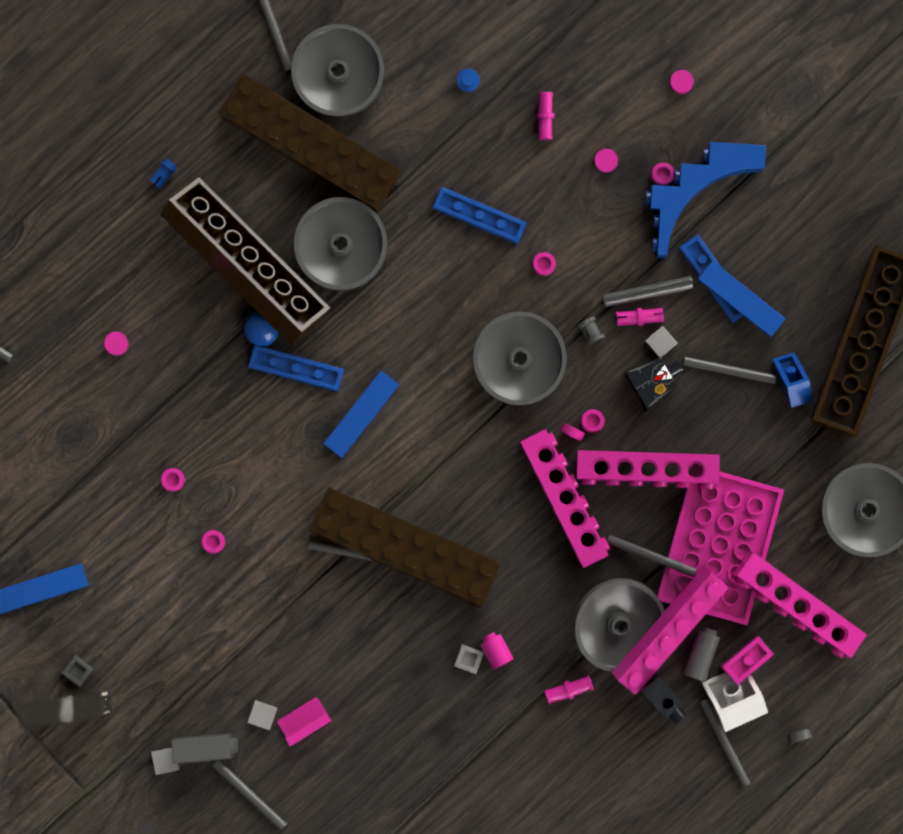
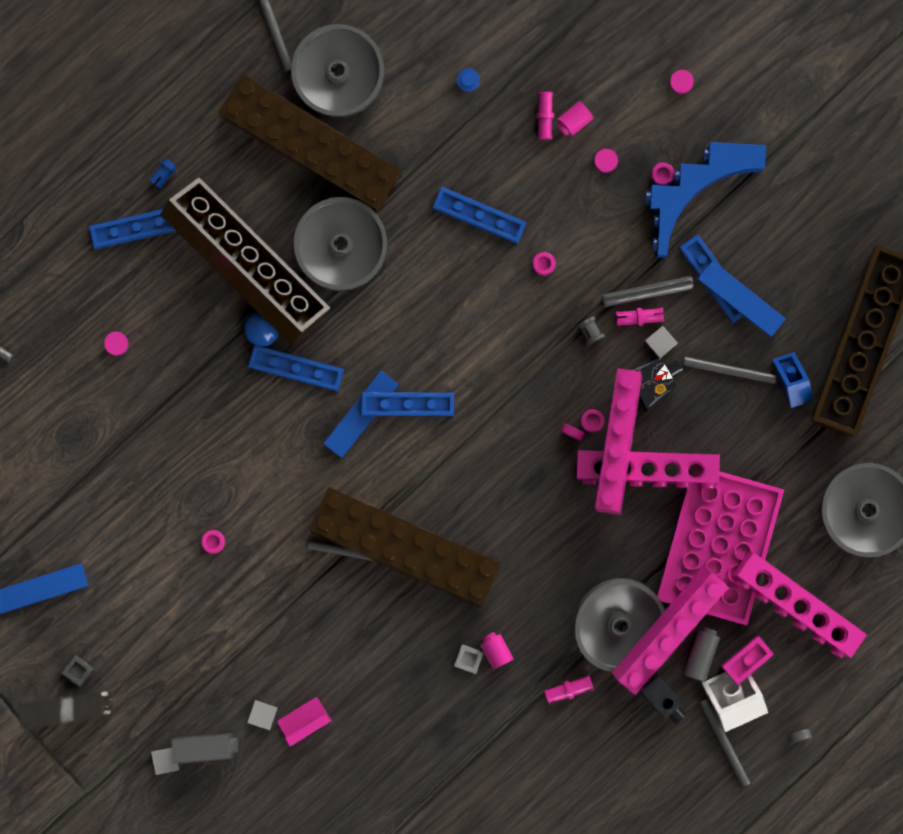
dark pink tile [161,468,185,492] -> none
dark grey bar [212,760,287,830] -> none
dark grey dish [473,312,567,406] -> none
dark pink brick [520,429,610,569] -> none
dark grey bar [607,535,697,578] -> none
none -> blue tile [89,209,176,250]
none -> blue tile [360,392,454,416]
none -> dark pink brick [557,101,594,137]
none -> dark pink brick [595,368,642,515]

